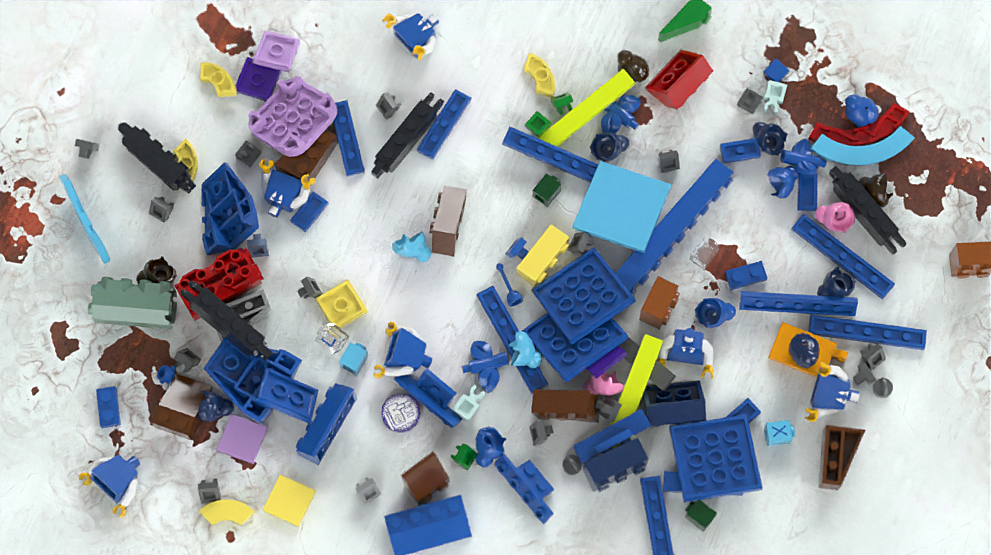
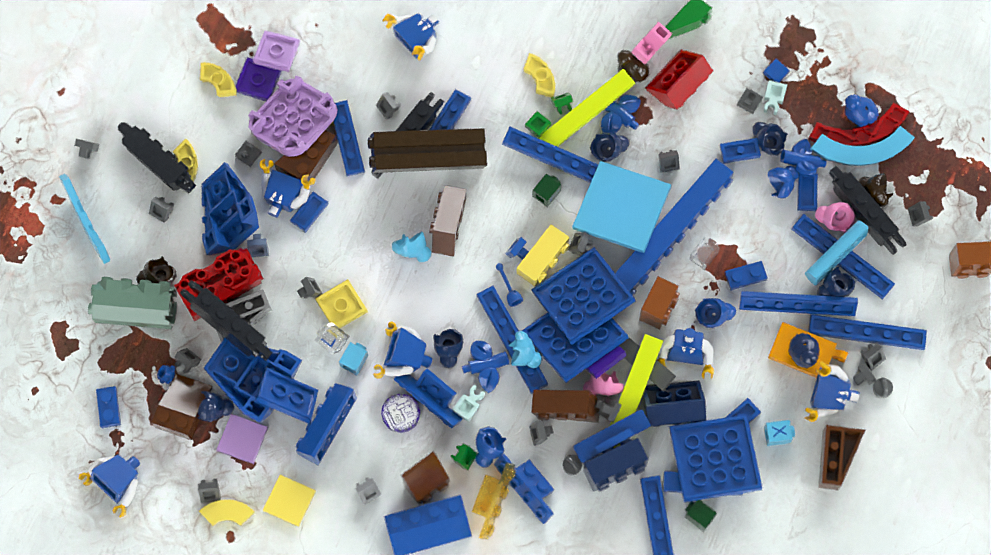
none -> dark brown brick [367,128,488,173]
none -> dark blue piece [433,329,464,369]
none -> clear yellow bracket [472,463,516,539]
none -> bright pink brick [631,22,672,64]
none -> medium azure brick [805,220,868,286]
none -> dark grey tile [908,201,933,226]

